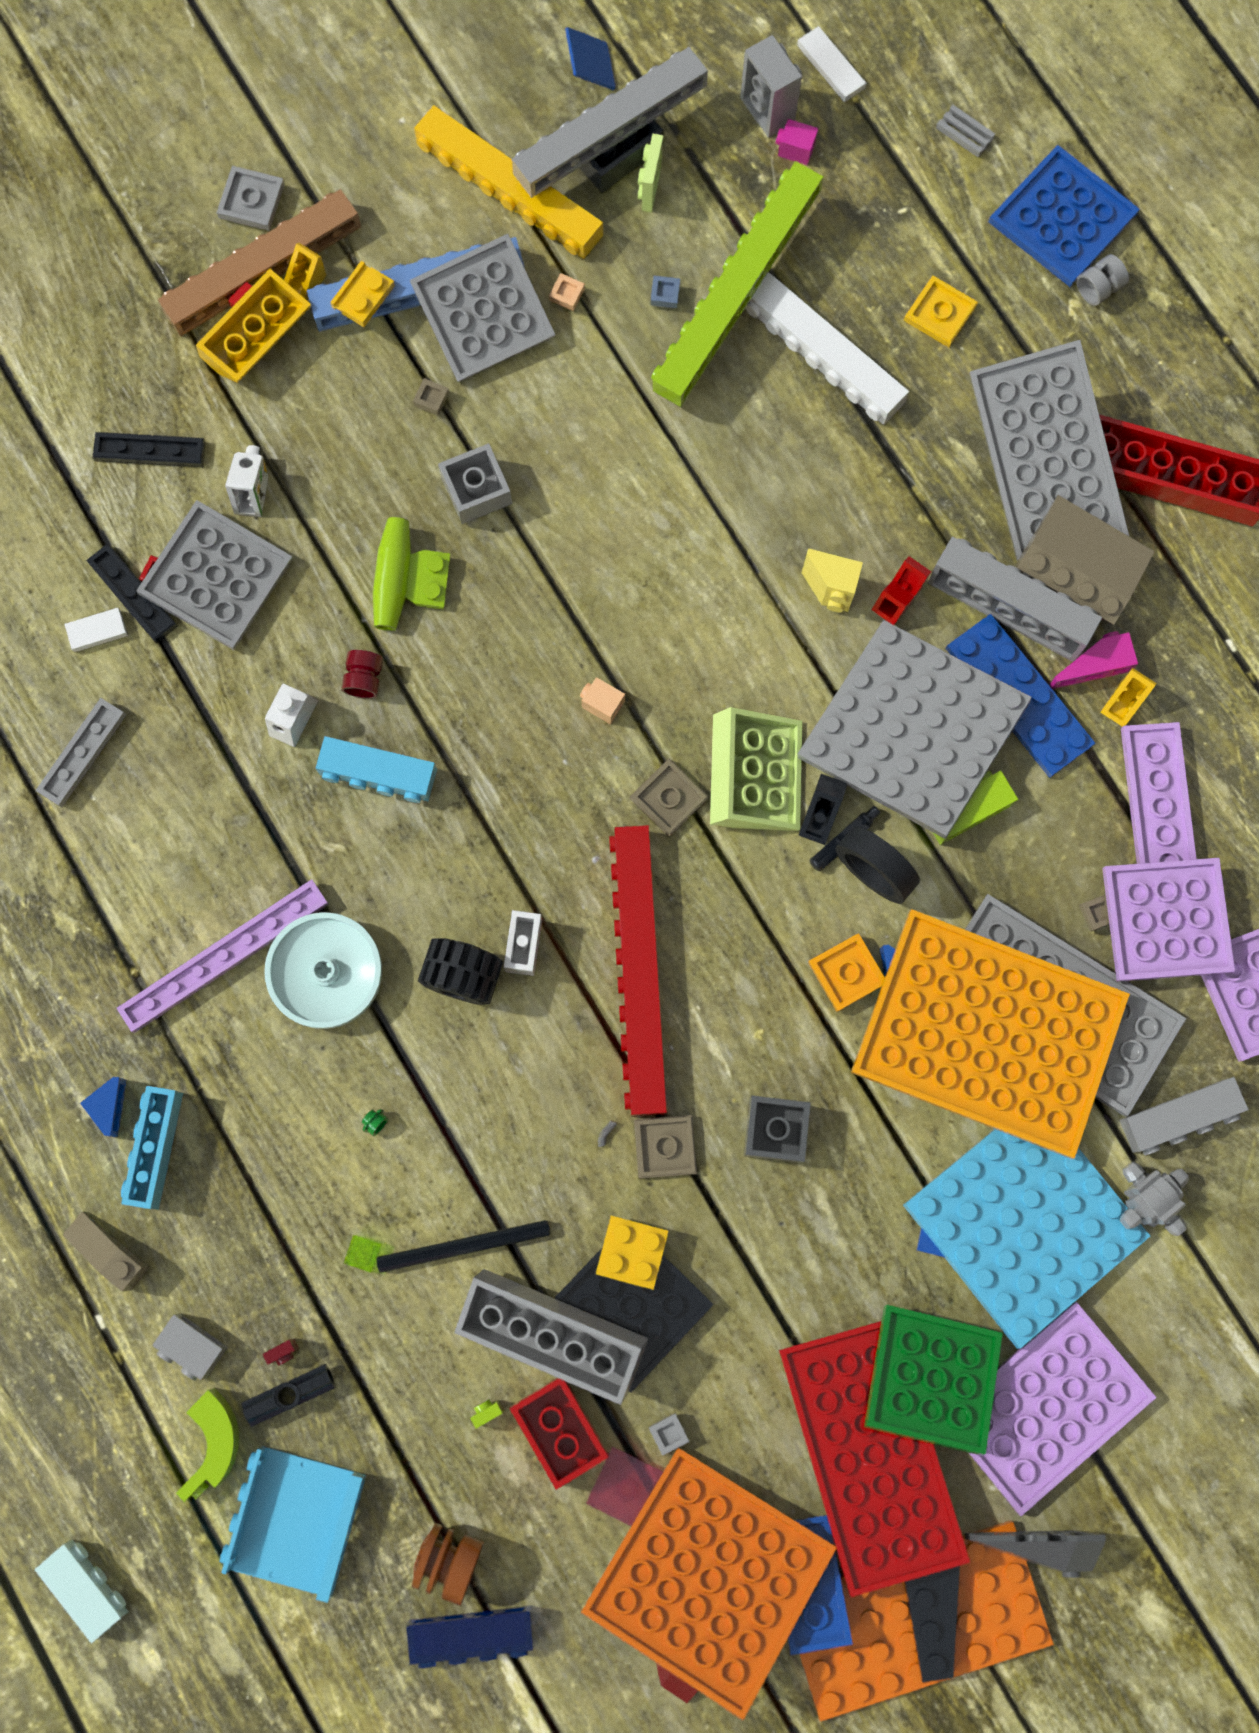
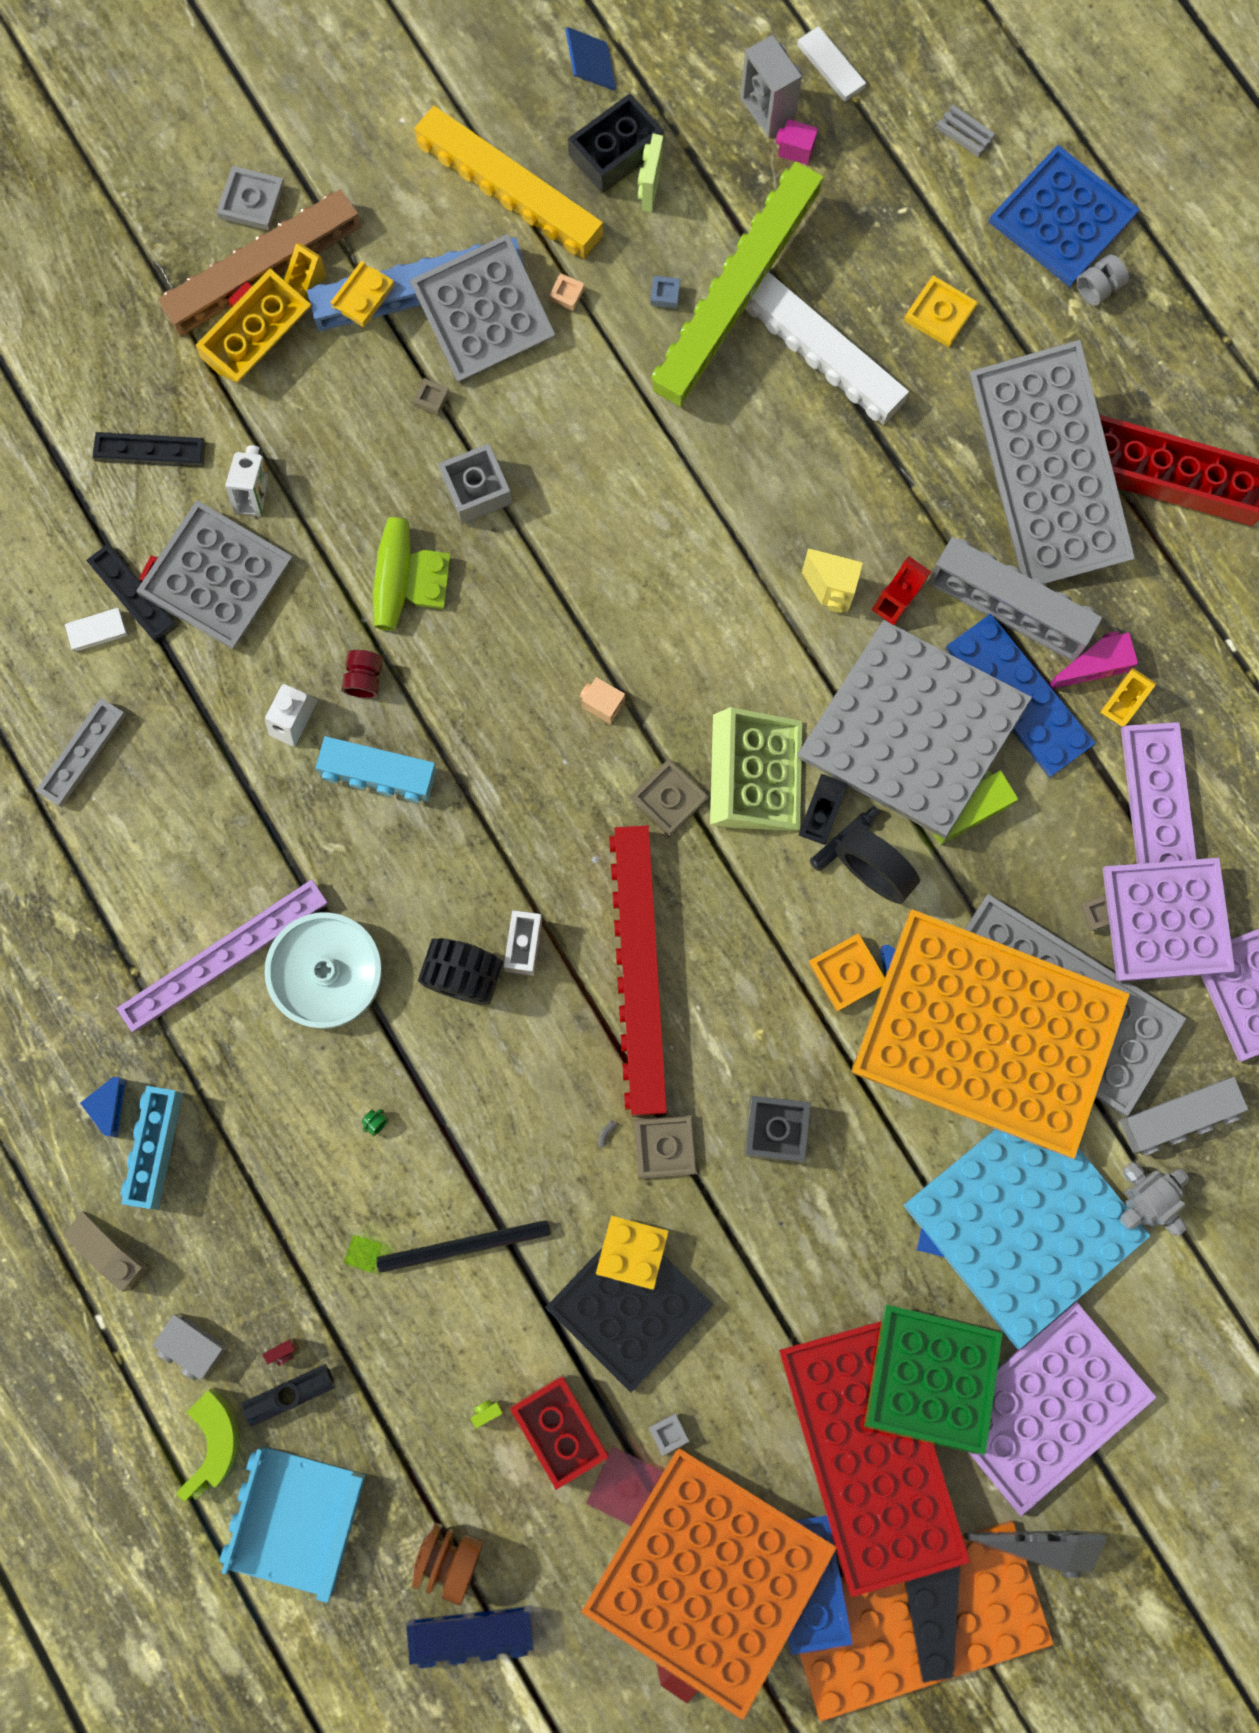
light aqua brick [35,1540,128,1643] -> none
light grey brick [454,1269,649,1405] -> none
light grey brick [512,47,708,198] -> none
dark tan slope [1015,495,1155,625] -> none

